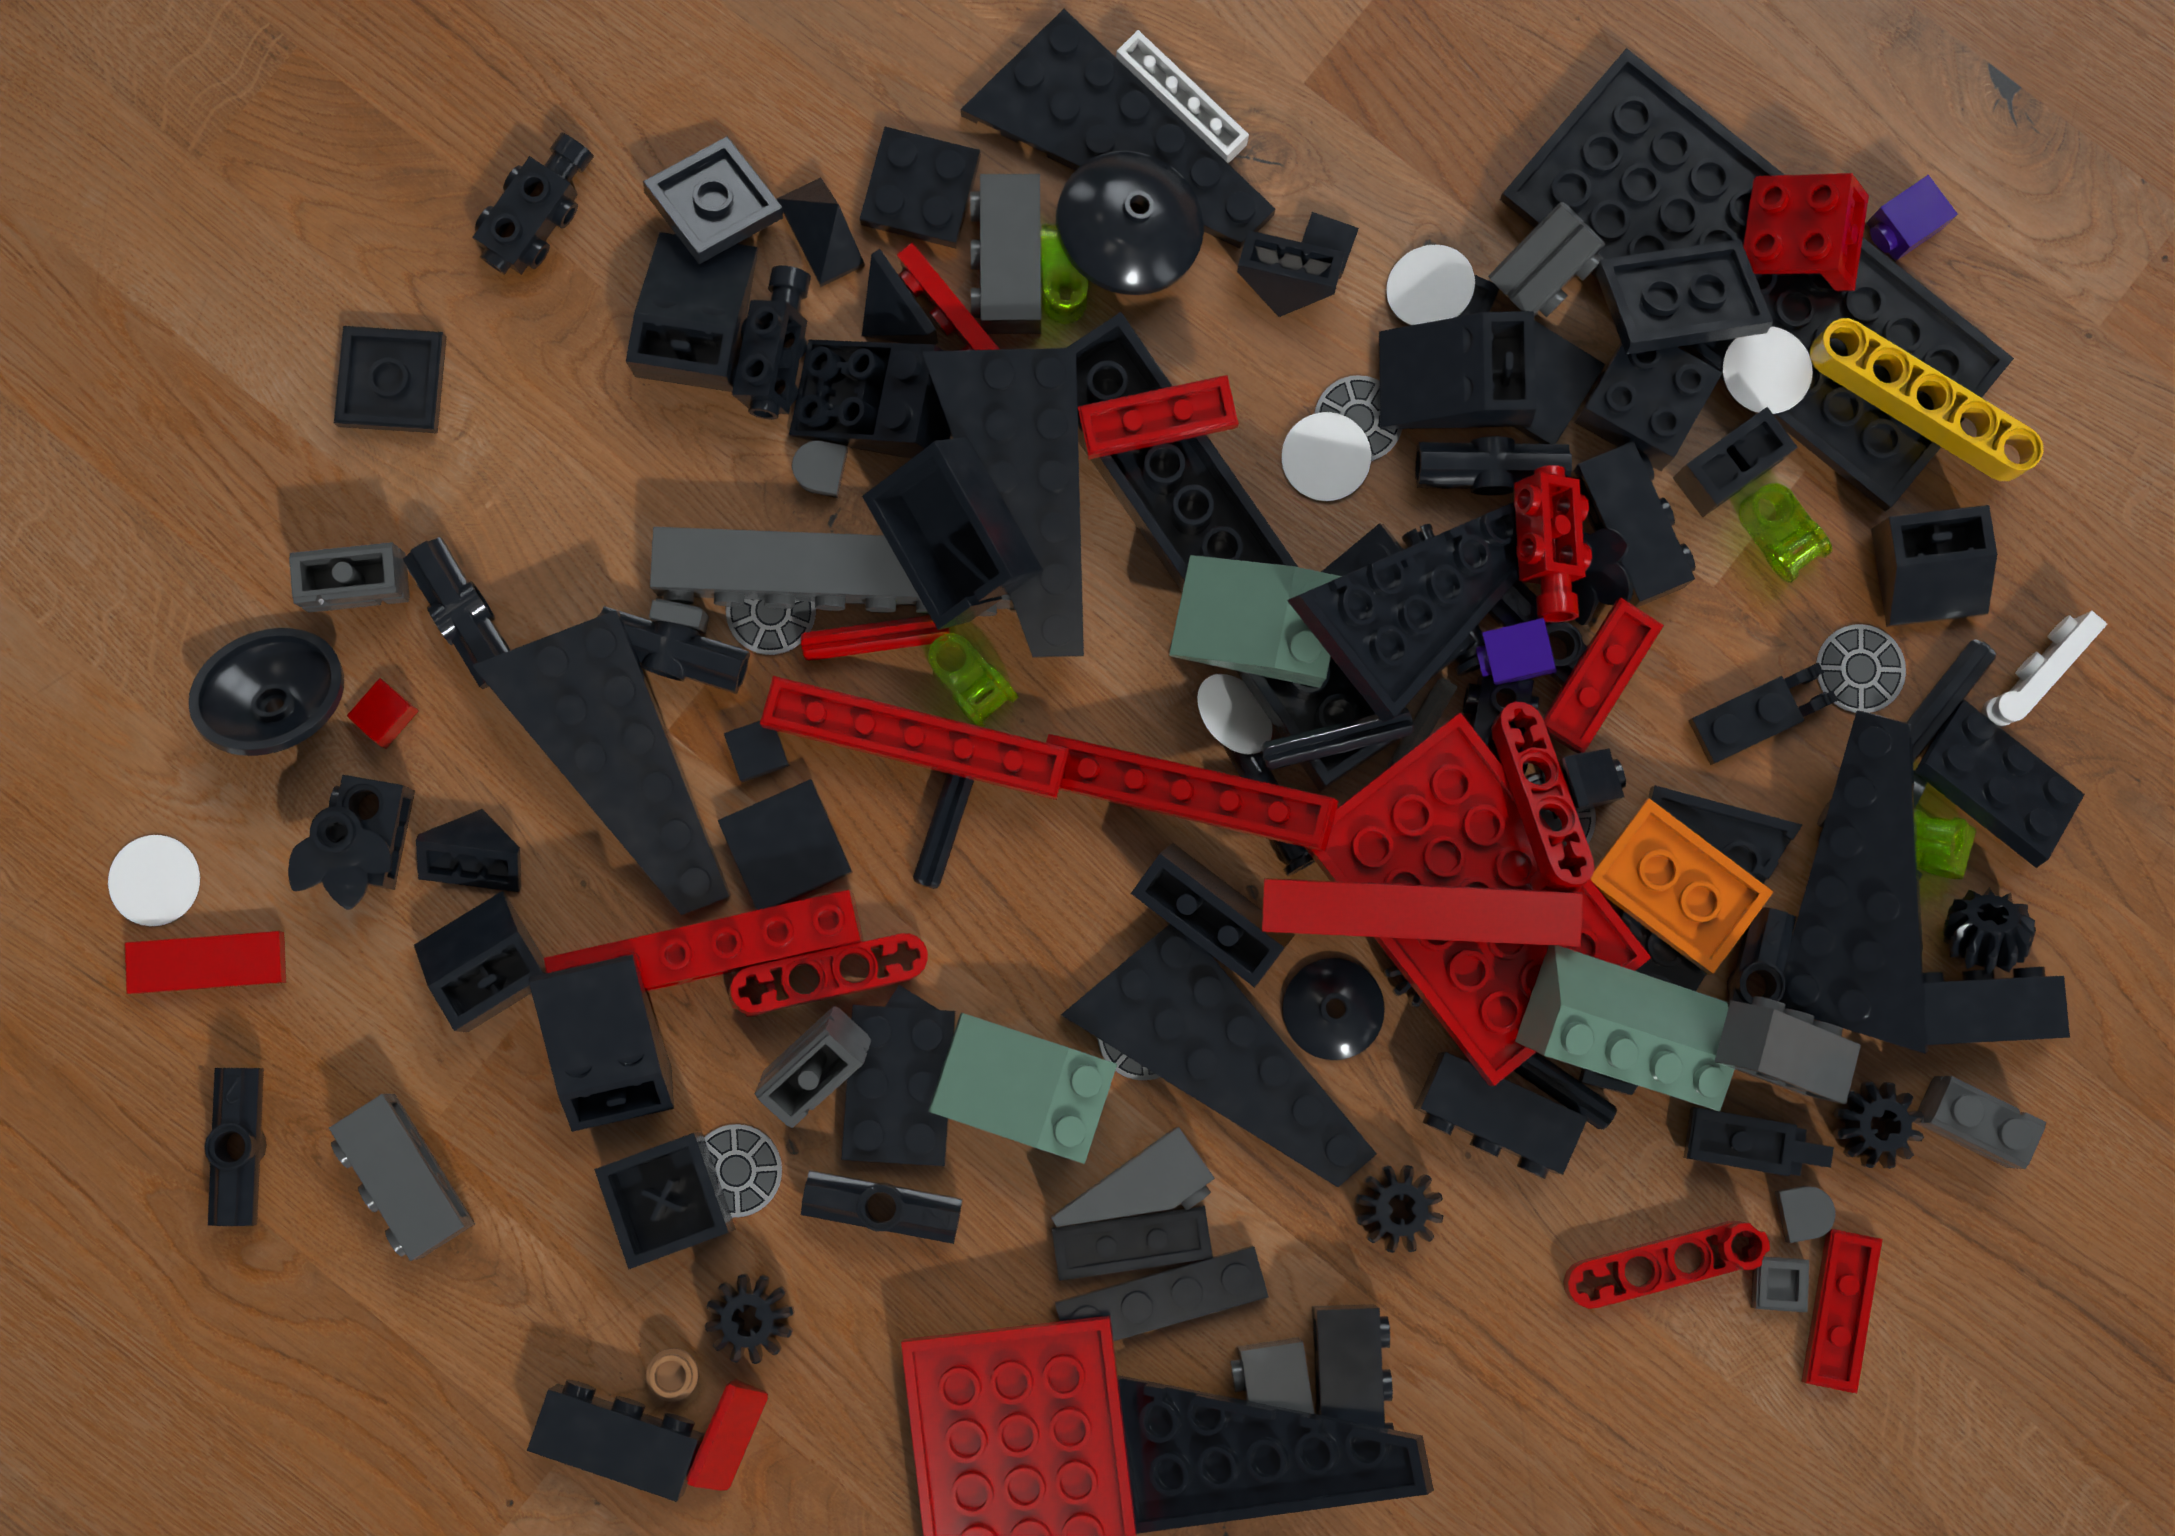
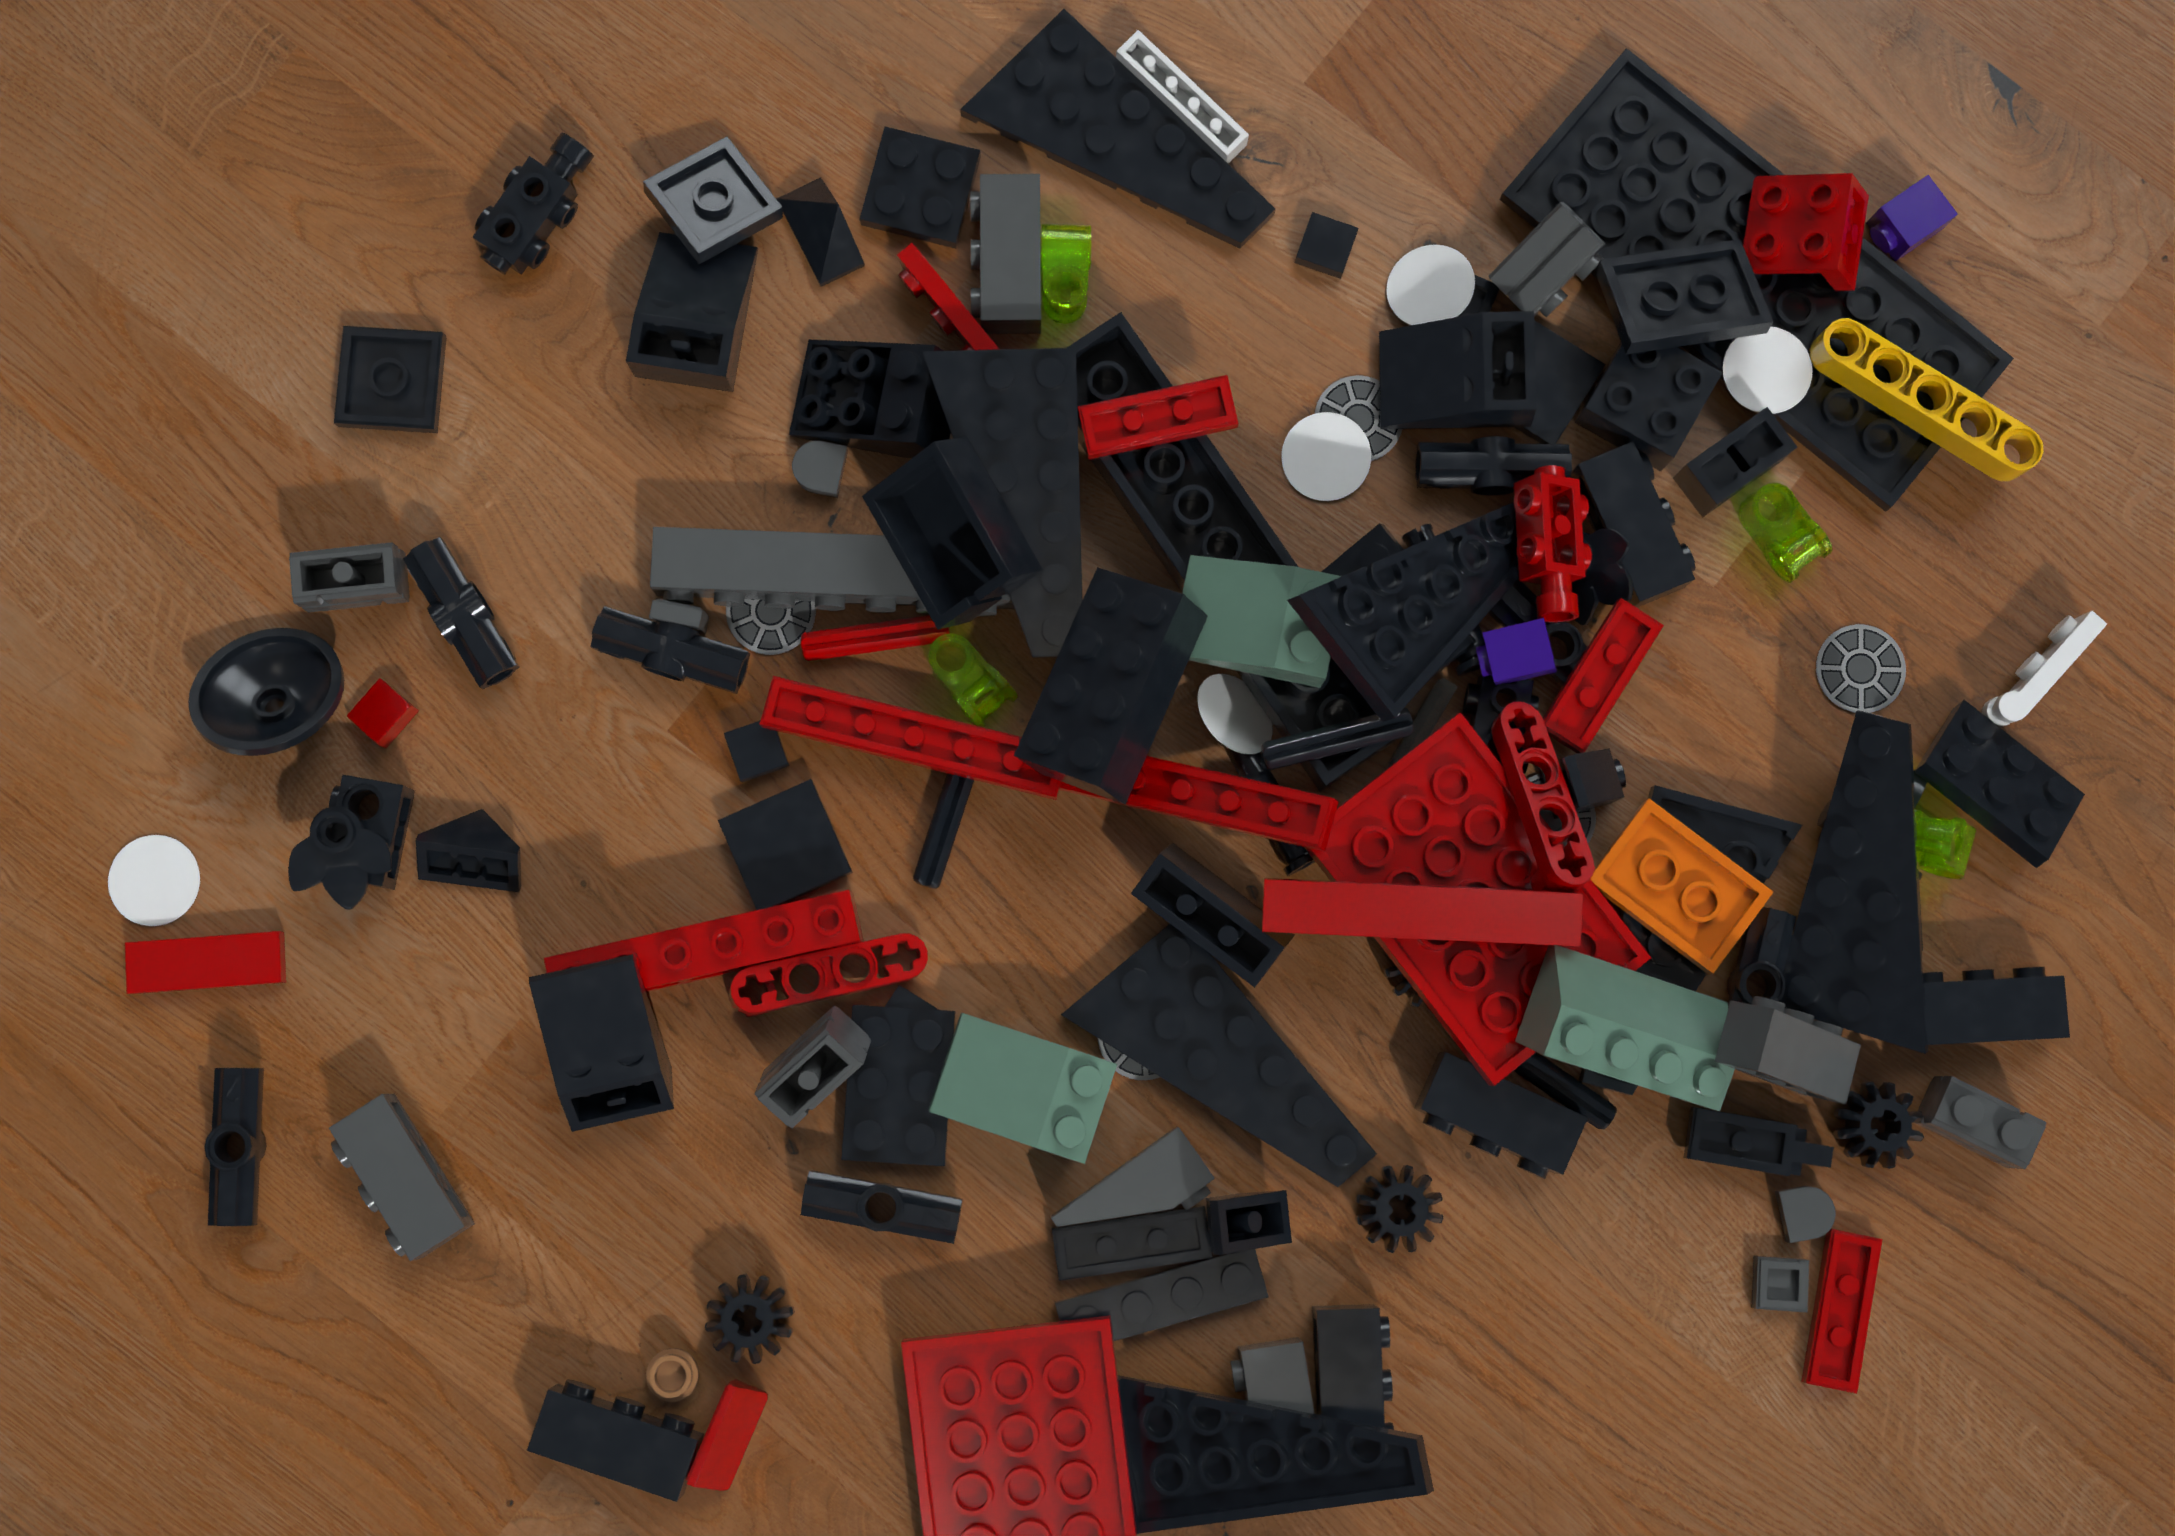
black slope [414,891,546,1033] -> none
black wing [472,610,731,915] -> none
black brick [594,1132,736,1270] -> none
sticker [704,1124,782,1217] -> none
black brick [731,265,811,420] -> none
black slope [861,249,938,345] -> none
black dish [1056,151,1204,295] -> none
black slope [1237,230,1345,317] -> none
black dish [1282,958,1385,1060] -> none
red beam [1563,1221,1770,1309] -> none
black hinge [1688,662,1838,765] -> none
black slope [1871,505,1998,627] -> none
black axle [1906,639,1996,763] -> none
black gear [1943,887,2036,975] -> none
none -> black brick [1014,567,1208,805]
none -> black slope [1205,1190,1292,1255]

